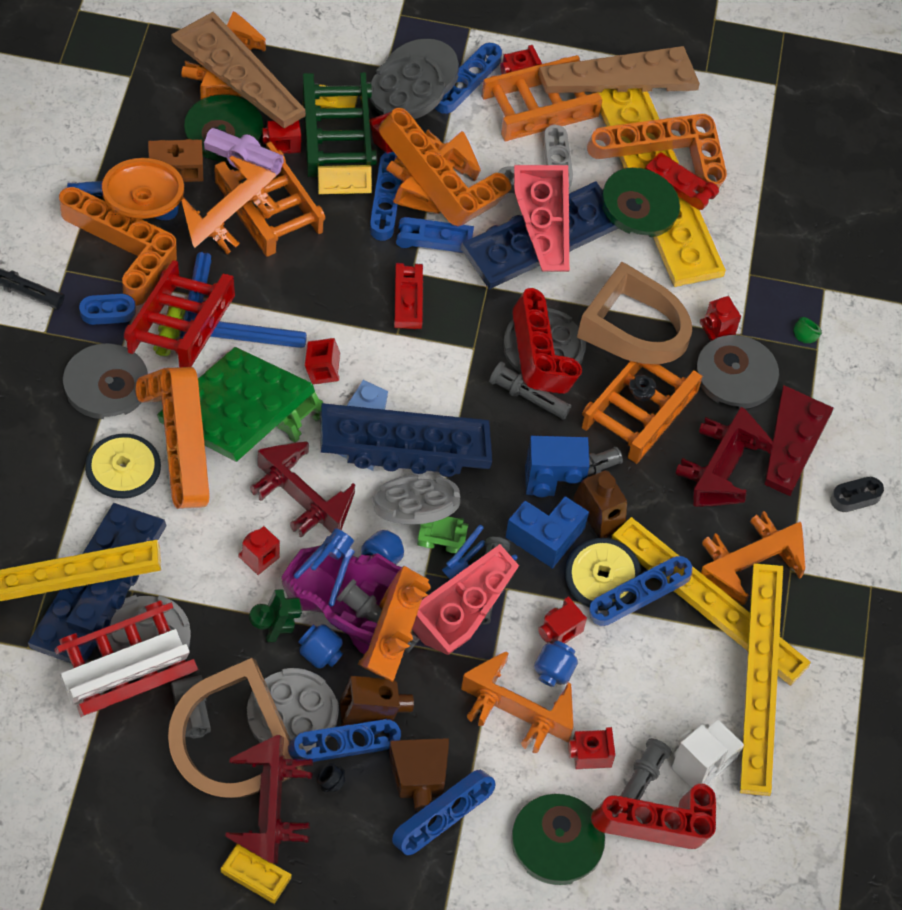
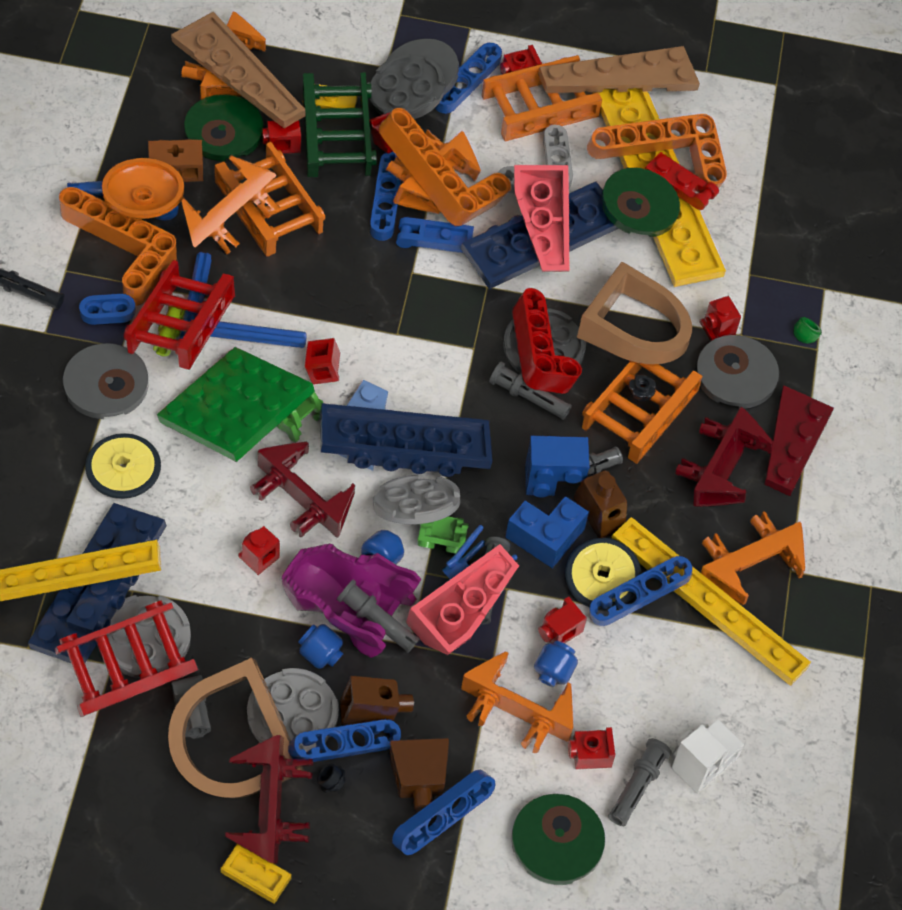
white fence [60,629,190,704] -> none
orange beam [136,367,209,509] -> none
lavender piece [204,128,284,175] -> none
dark green hips [249,589,302,642] -> none
blue plant [294,528,355,607] -> none
yellow plate [318,165,372,194] -> none
orange hose [358,566,431,682] -> none
red plate [394,263,423,329] -> none
red beam [591,784,716,849] -> none
yellow plate [740,564,783,796] -> none
black beam [830,477,884,512] -> none

